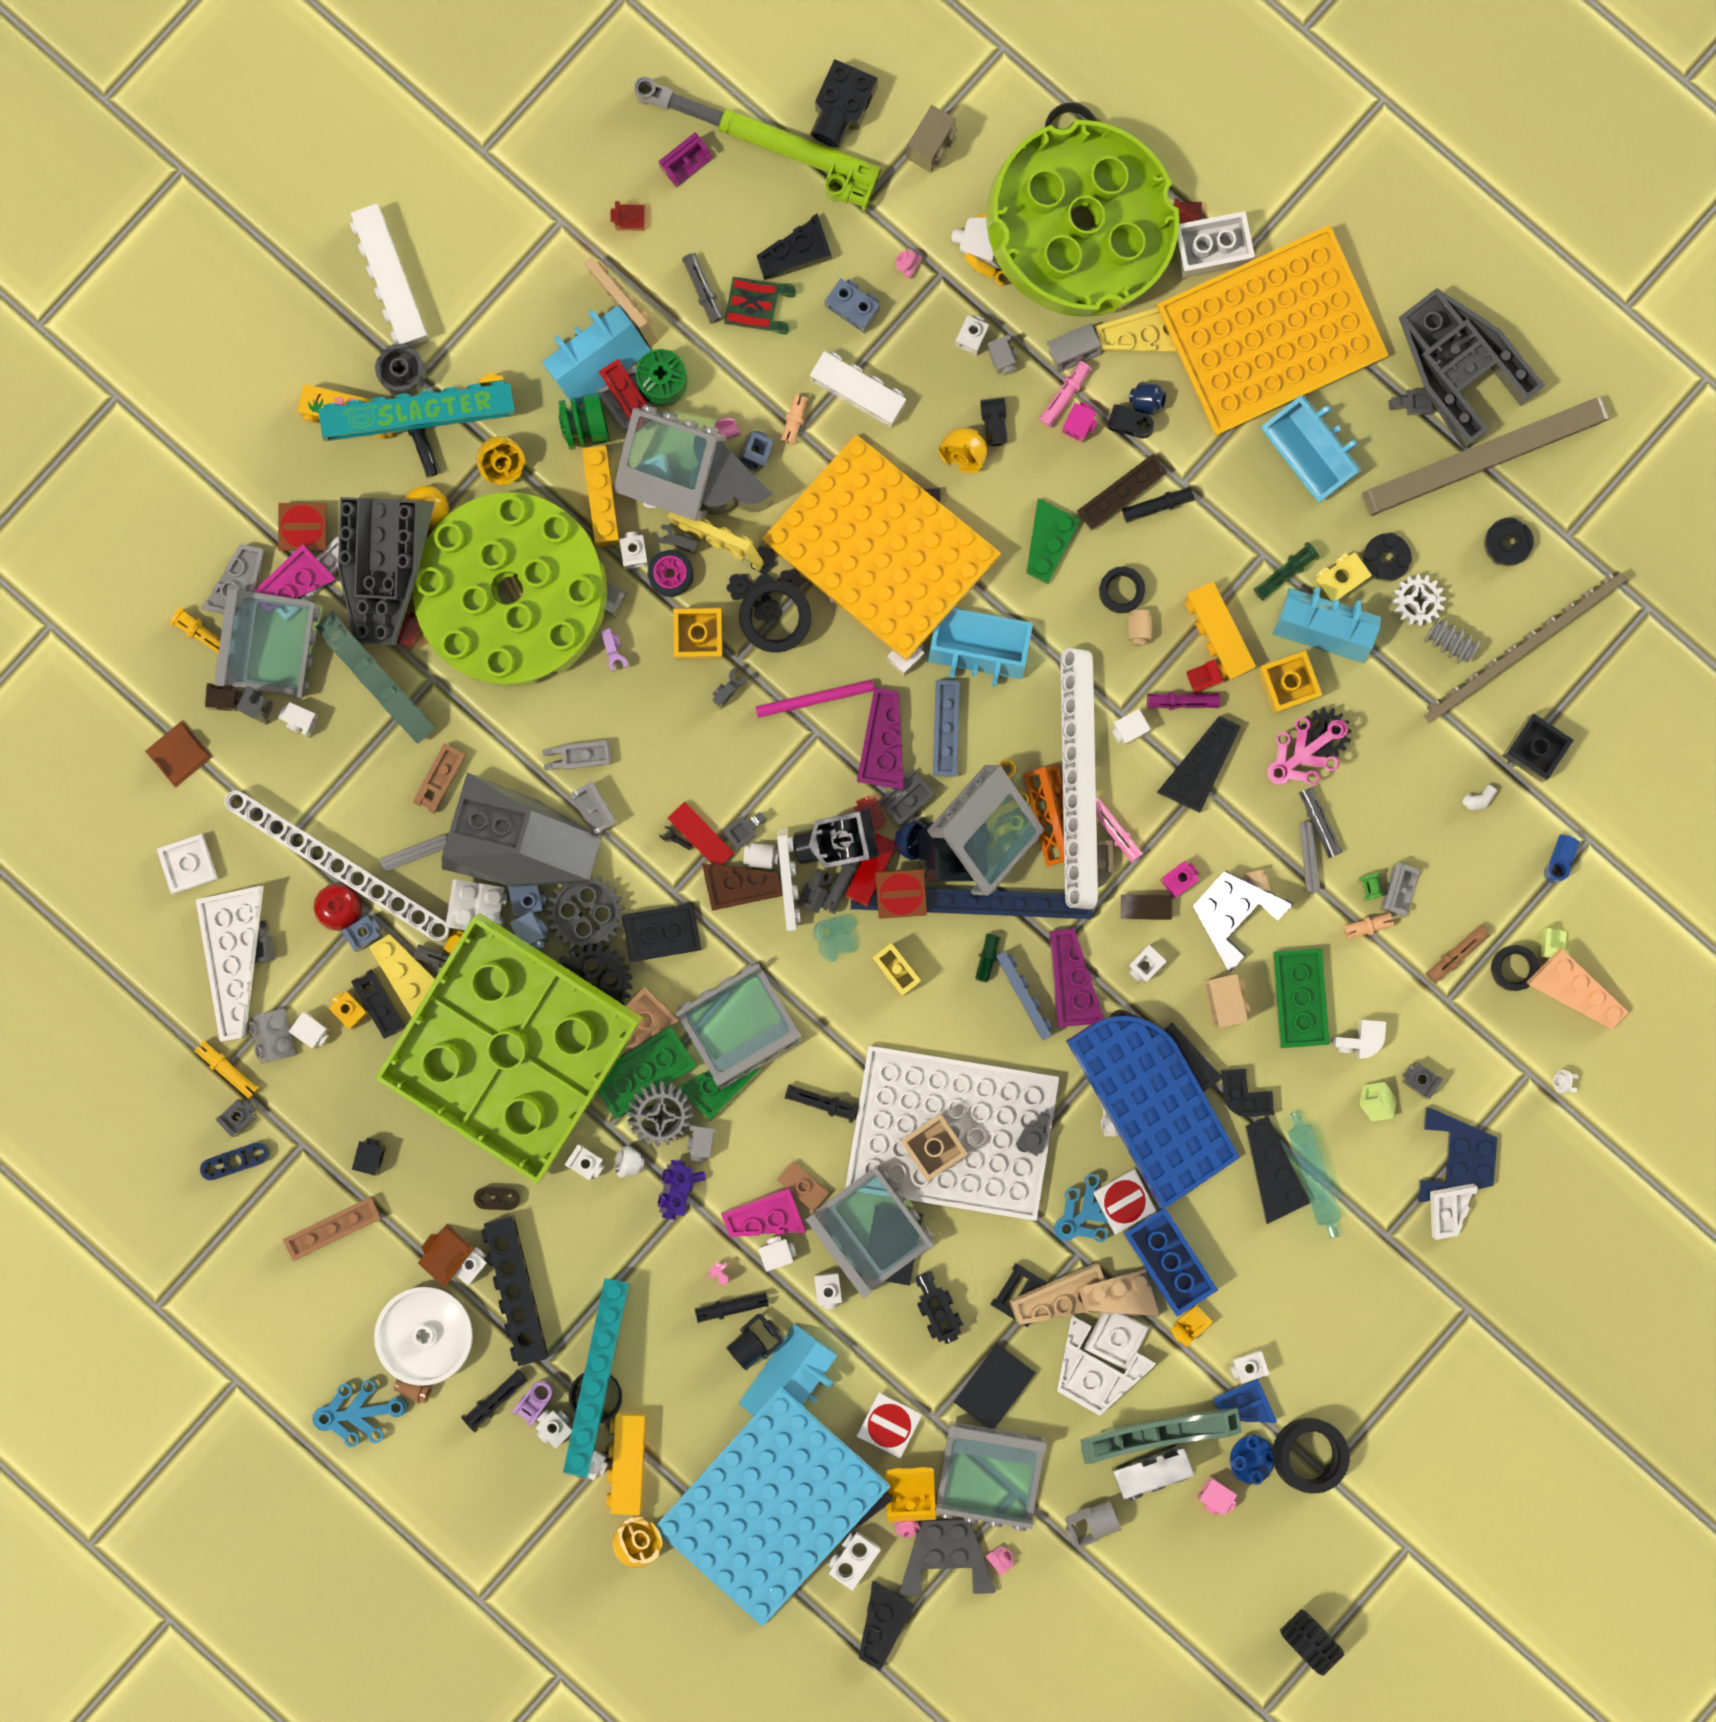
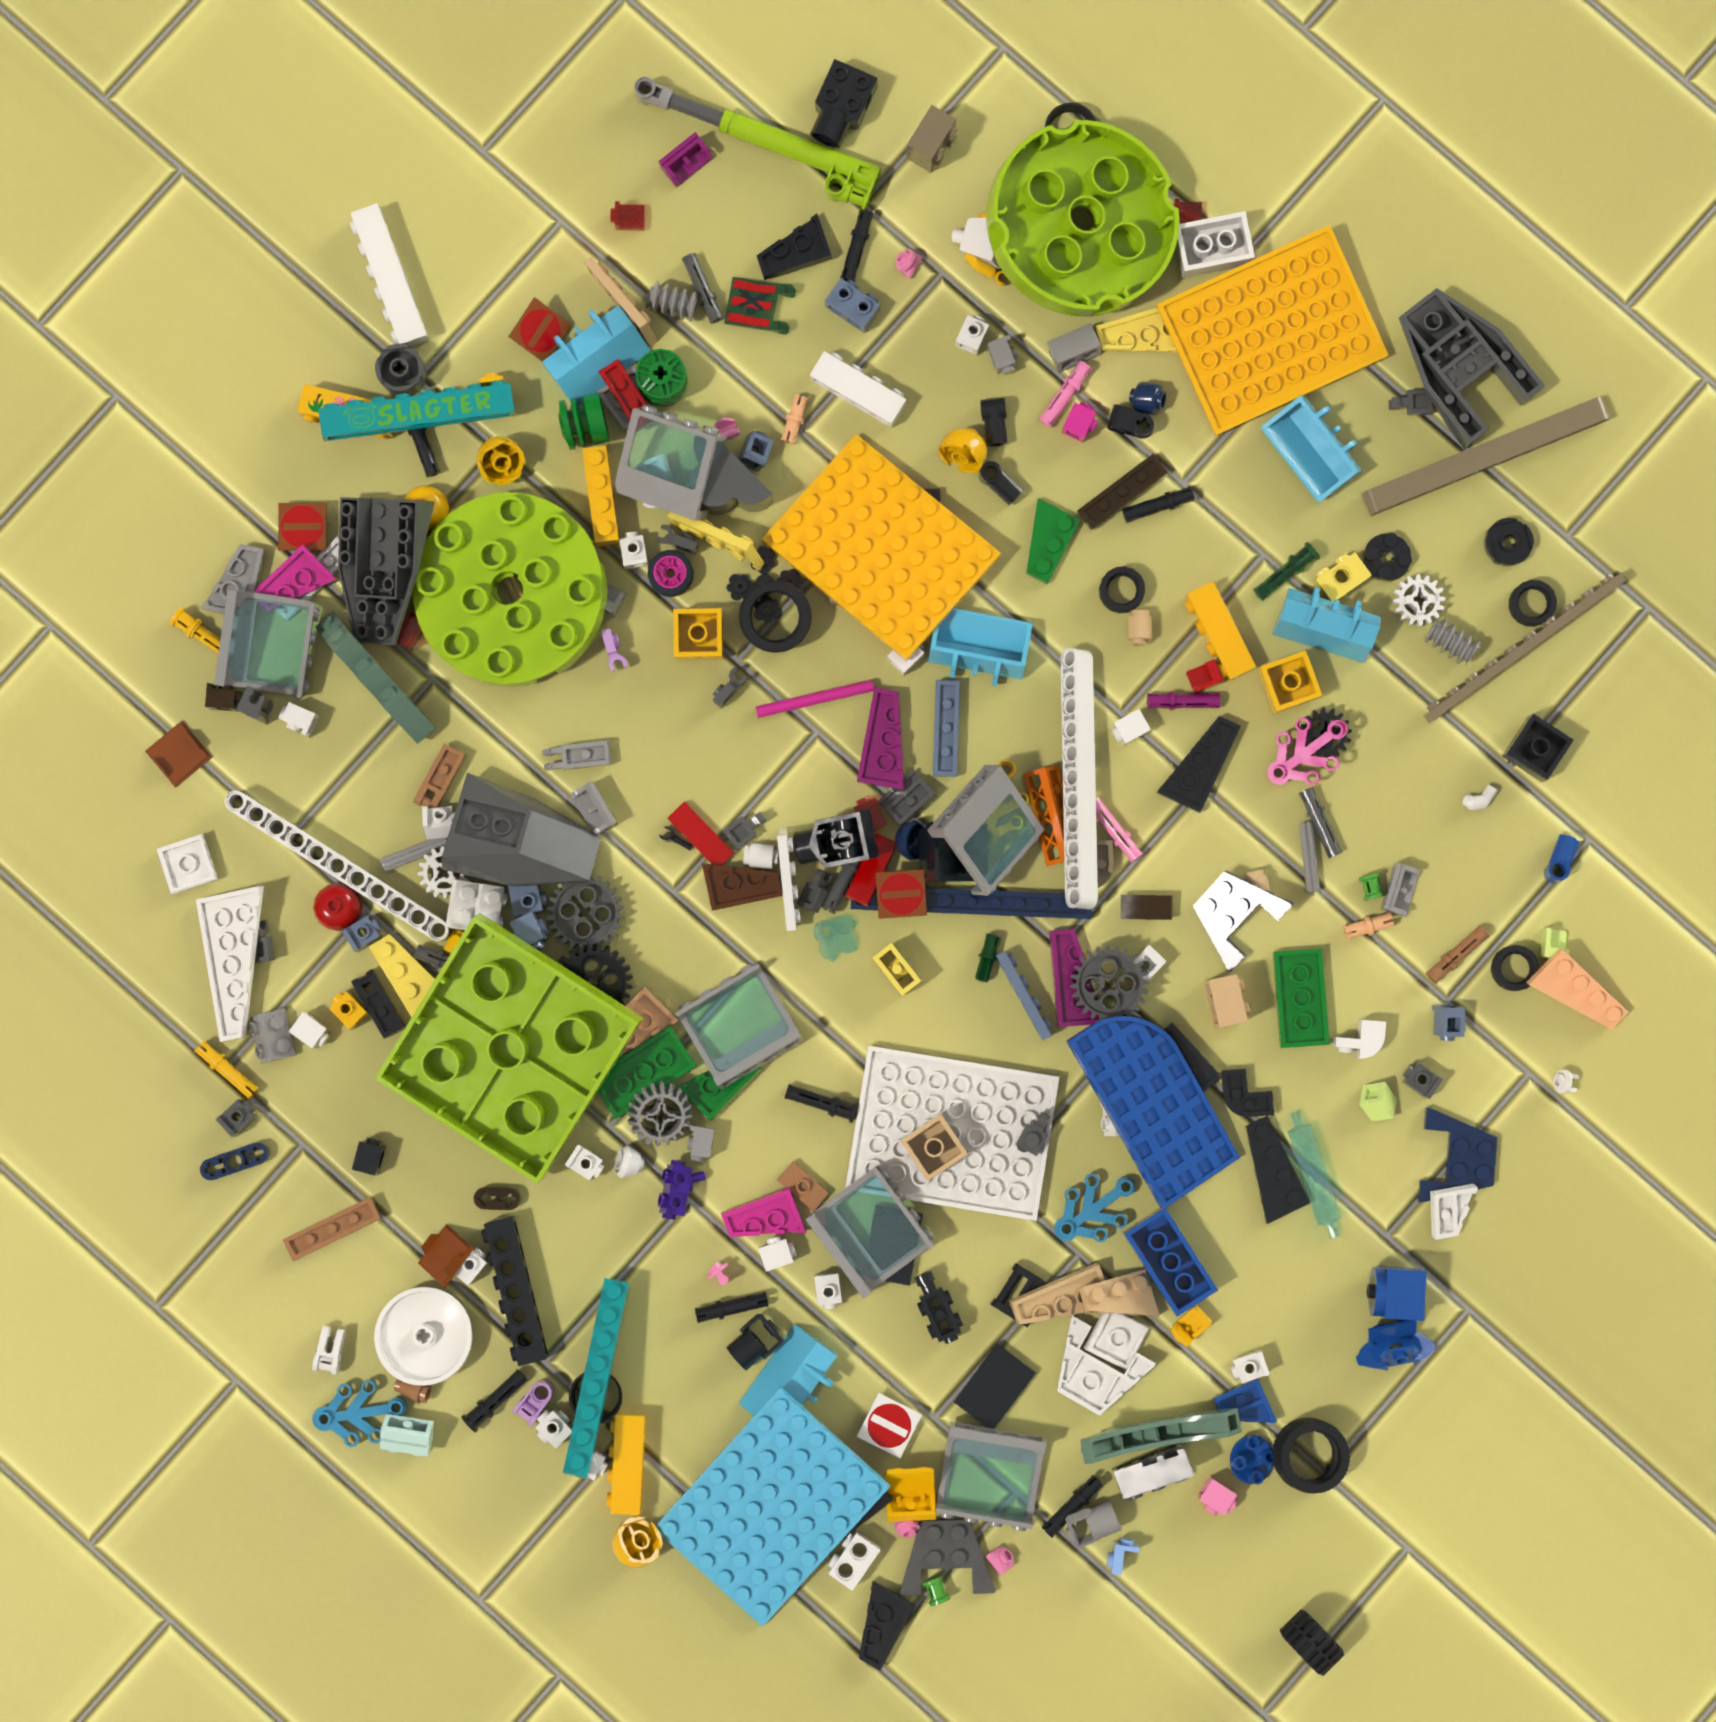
black tile [621,903,701,963] -> none
piece [1093,1169,1156,1235] -> none
dark pink brick [1160,861,1199,898] -> none
none -> white piece [312,1325,346,1375]
none -> light aqua brick [380,1414,434,1457]
none -> white gear [418,846,470,899]
none -> white brick [422,806,455,840]
none -> piece [508,297,572,361]
none -> light grey piece [645,281,698,322]
none -> black pin [840,210,874,283]
none -> bright green bush [922,1575,951,1606]
none -> black piece [979,461,1023,506]
none -> black pin [1041,1474,1104,1538]
none -> dark grey gear [1070,944,1149,1020]
none -> light blue bracket [1107,1538,1140,1575]
none -> blue piece [1356,1320,1435,1370]
none -> blue piece [1367,1266,1427,1321]
none -> sand blue brick [1432,1005,1466,1041]
none -> black tyre [1508,580,1557,627]

